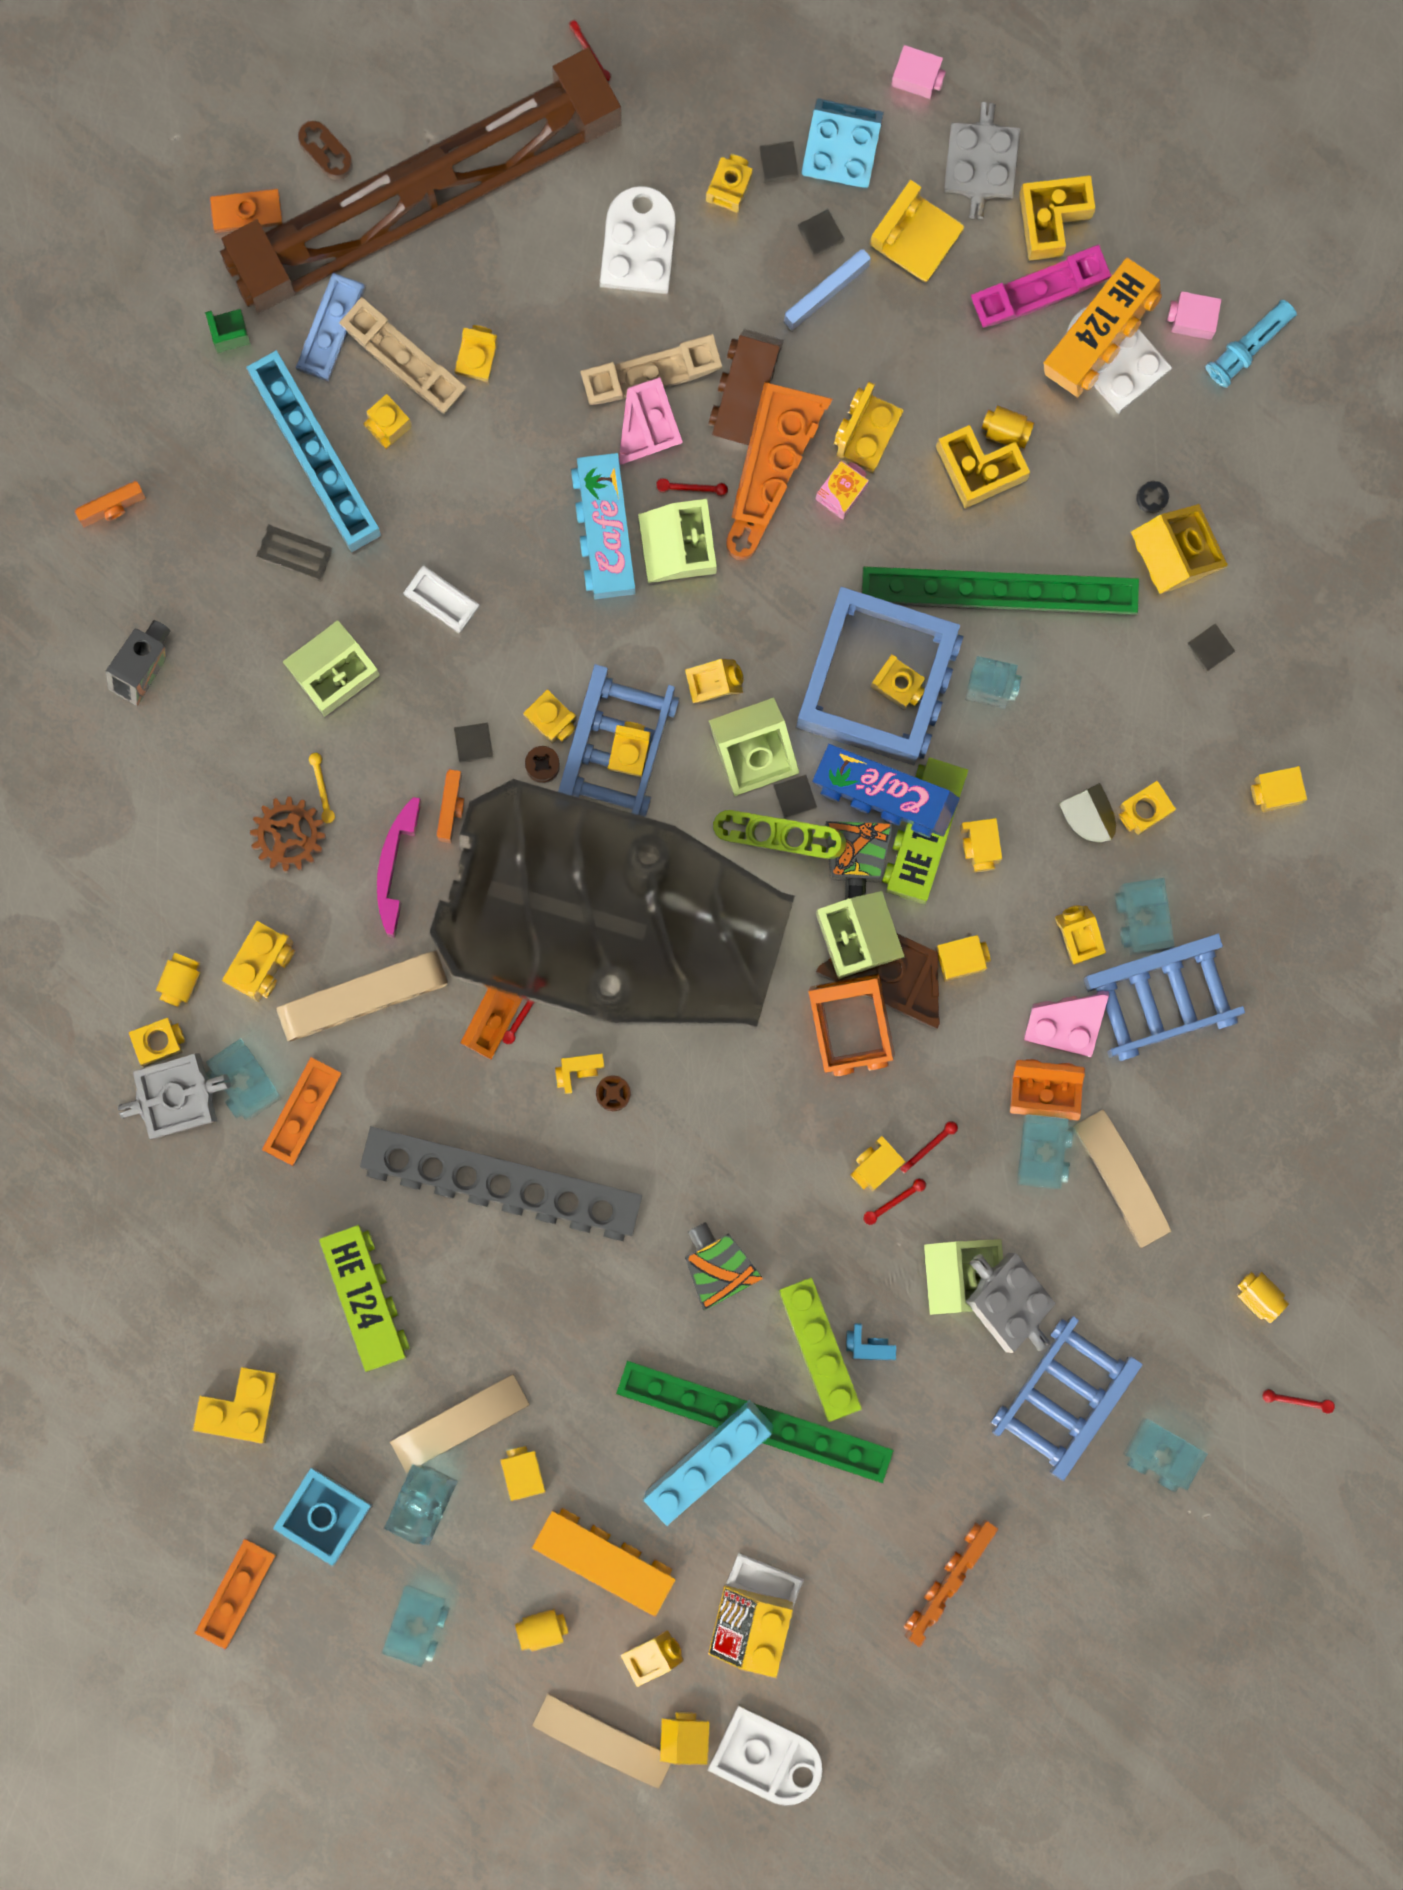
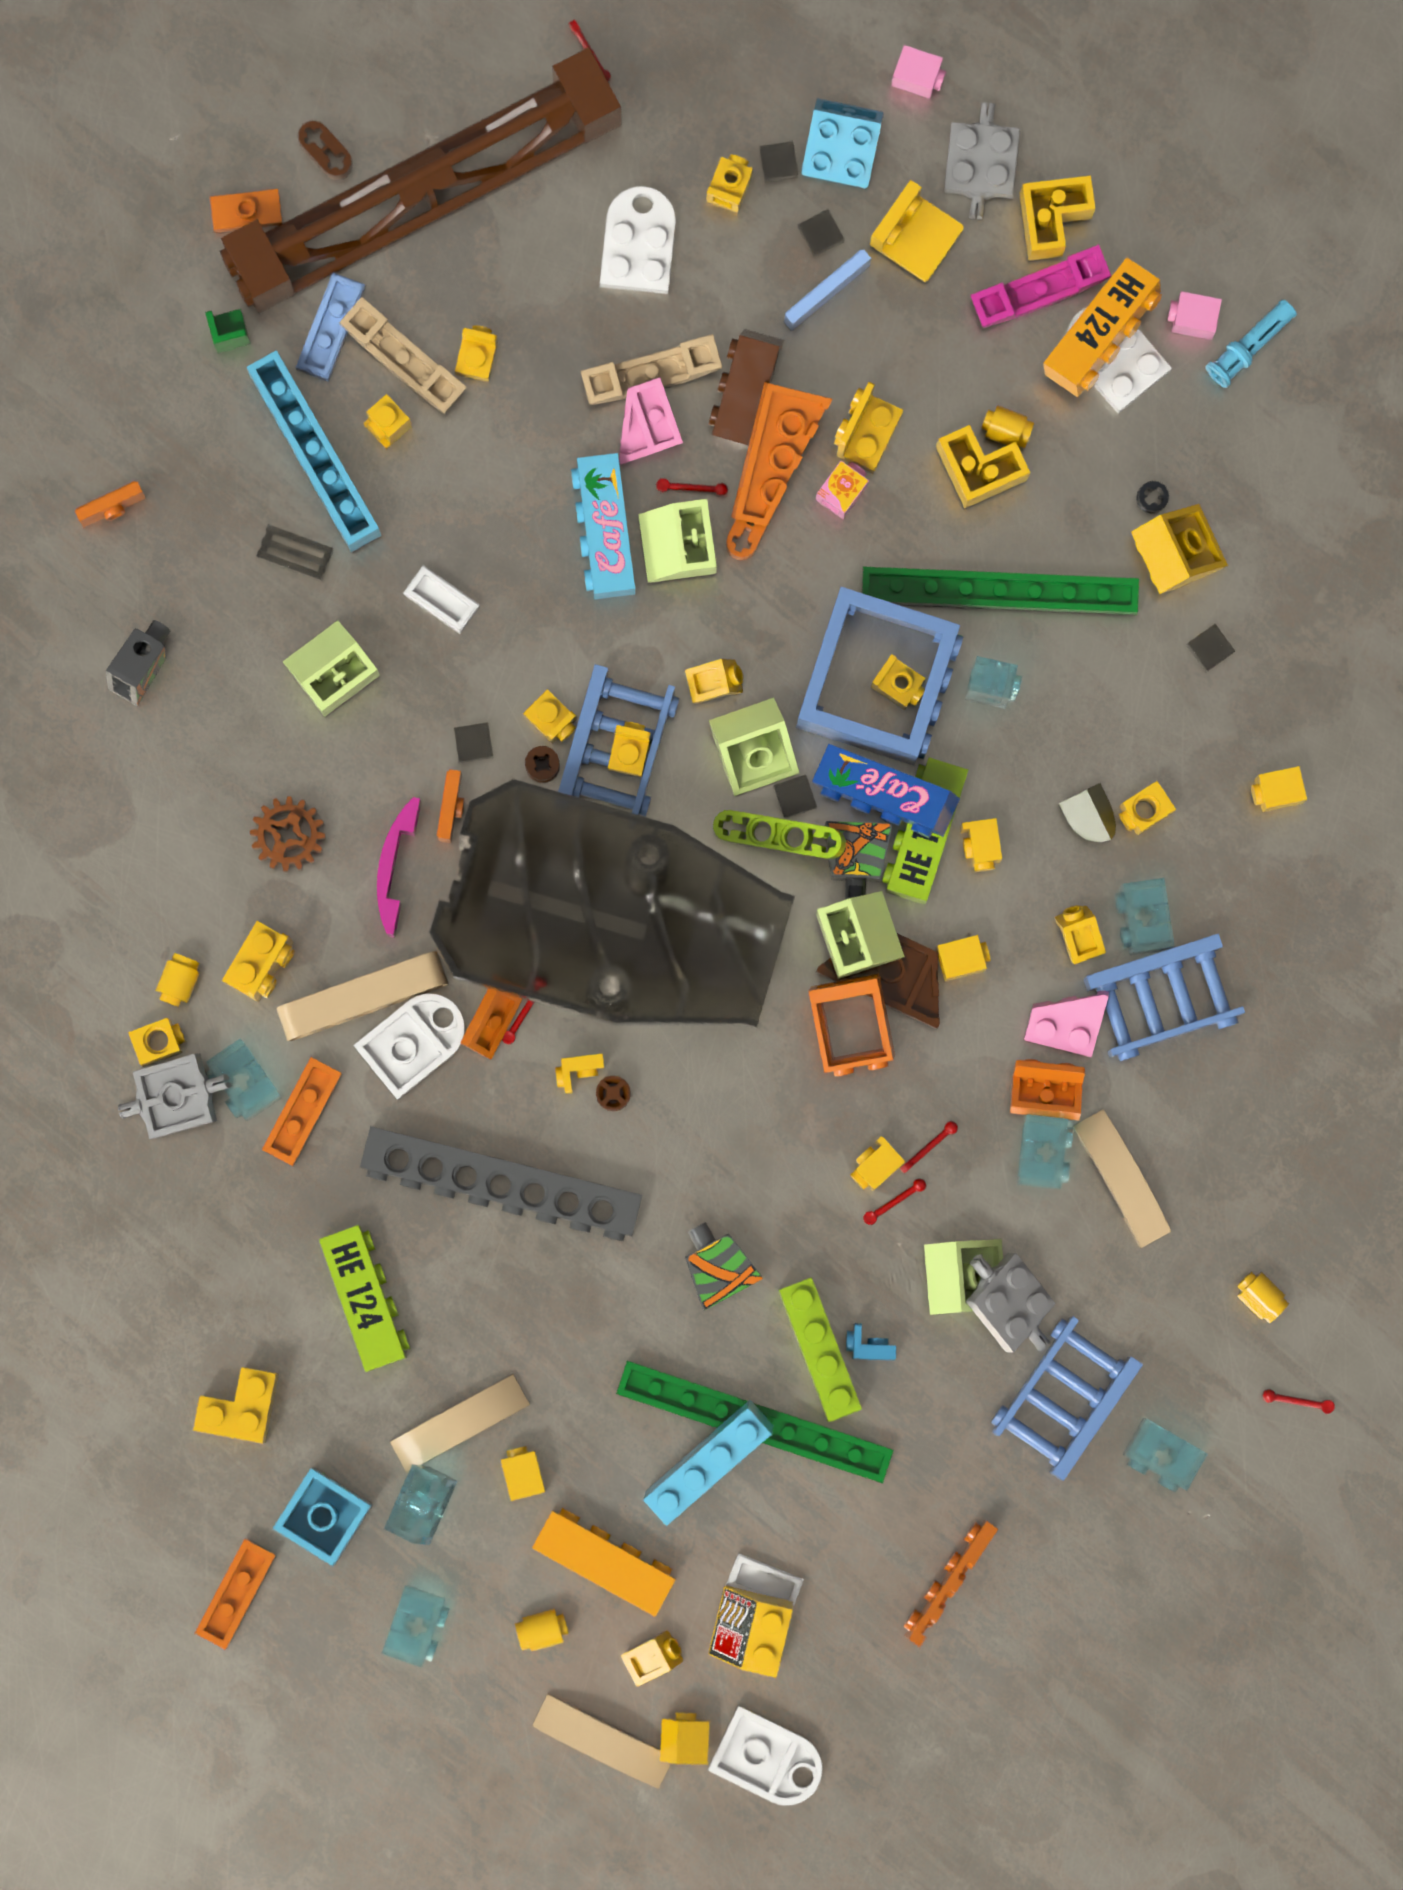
yellow hinge [309,752,335,824] -> none
none -> white plate [353,994,465,1100]

